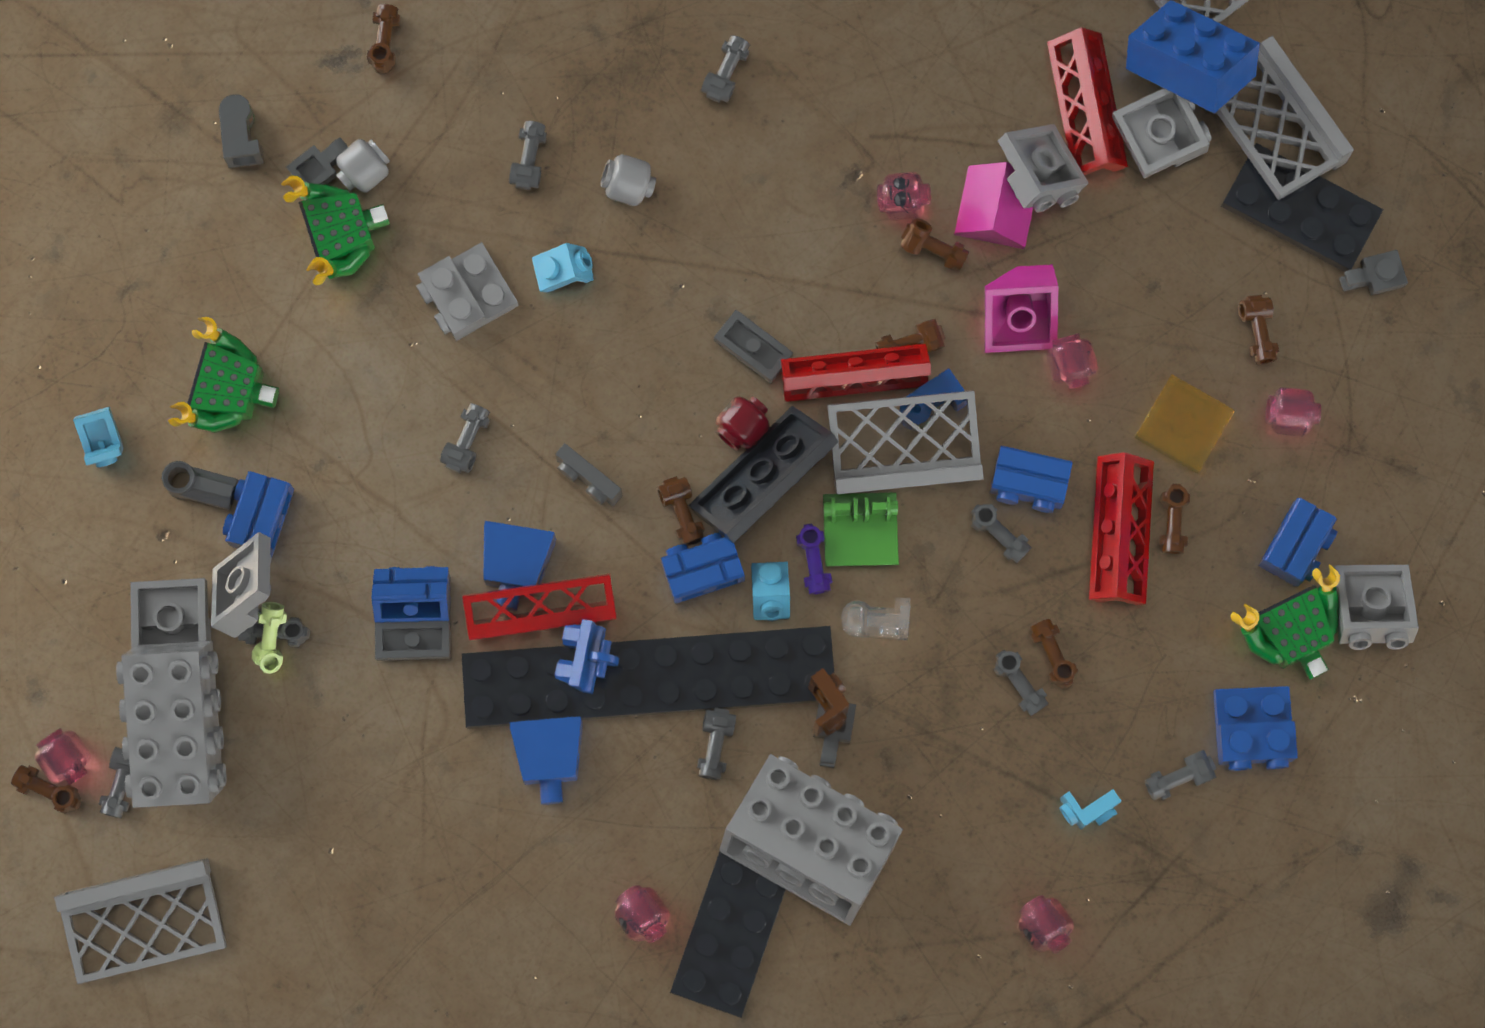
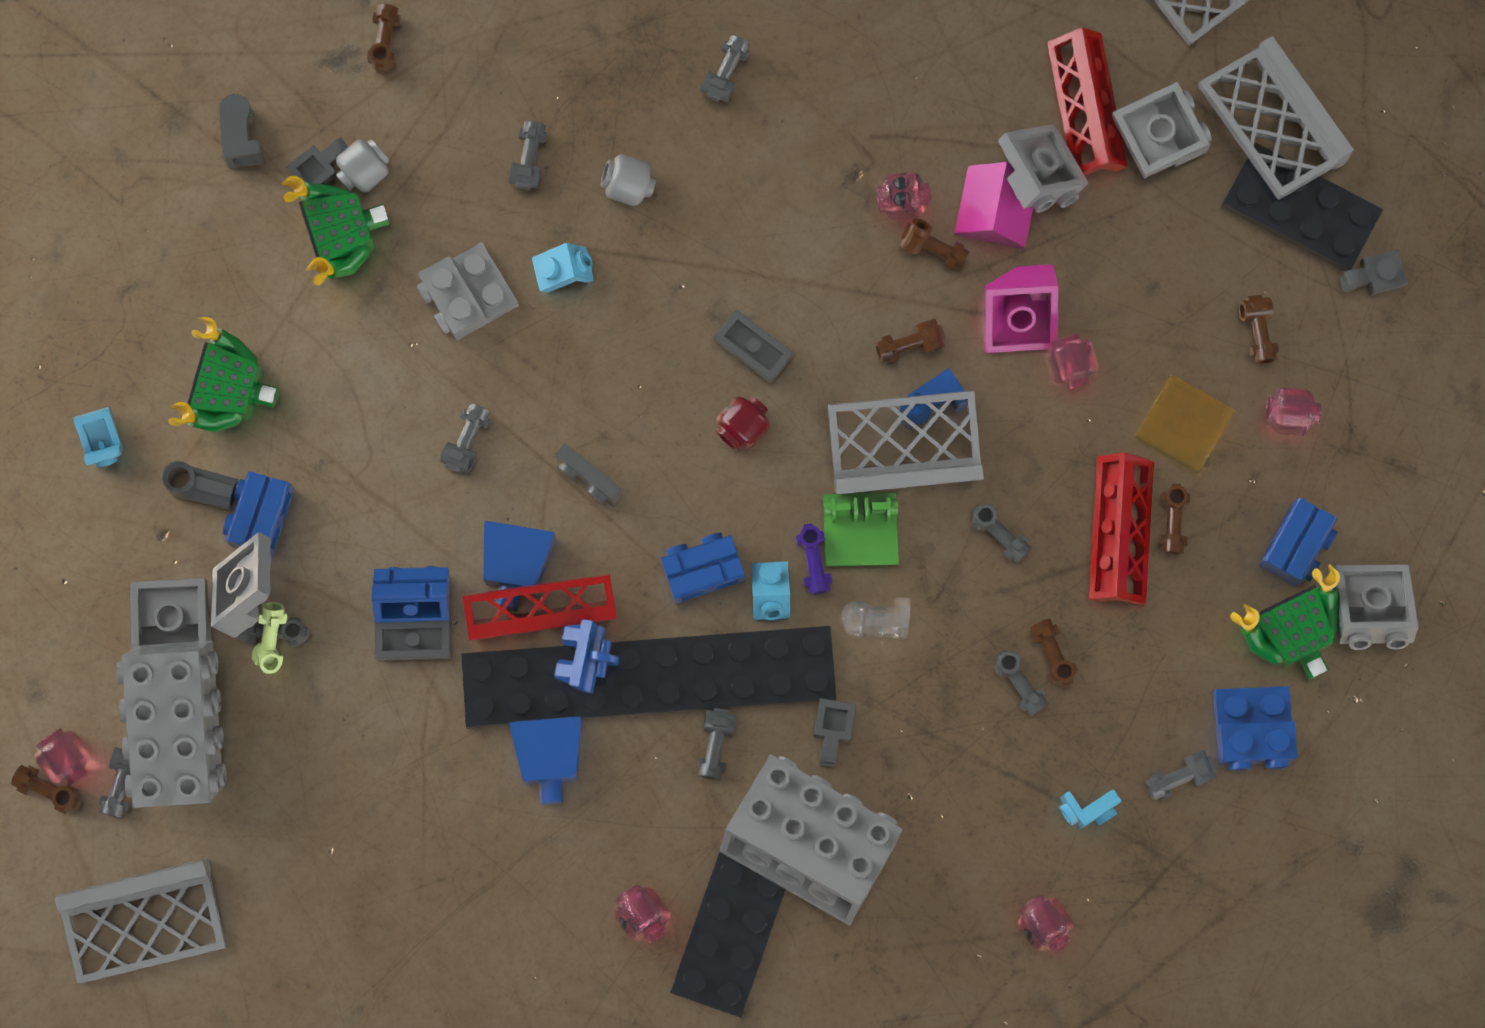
reddish brown bar [657,476,705,546] -> none
black plate [688,405,839,543] -> none
red fence [781,344,931,402] -> none
reddish brown bracket [808,668,850,736] -> none
blue brick [989,446,1073,513] -> none
blue brick [1126,0,1260,113] -> none

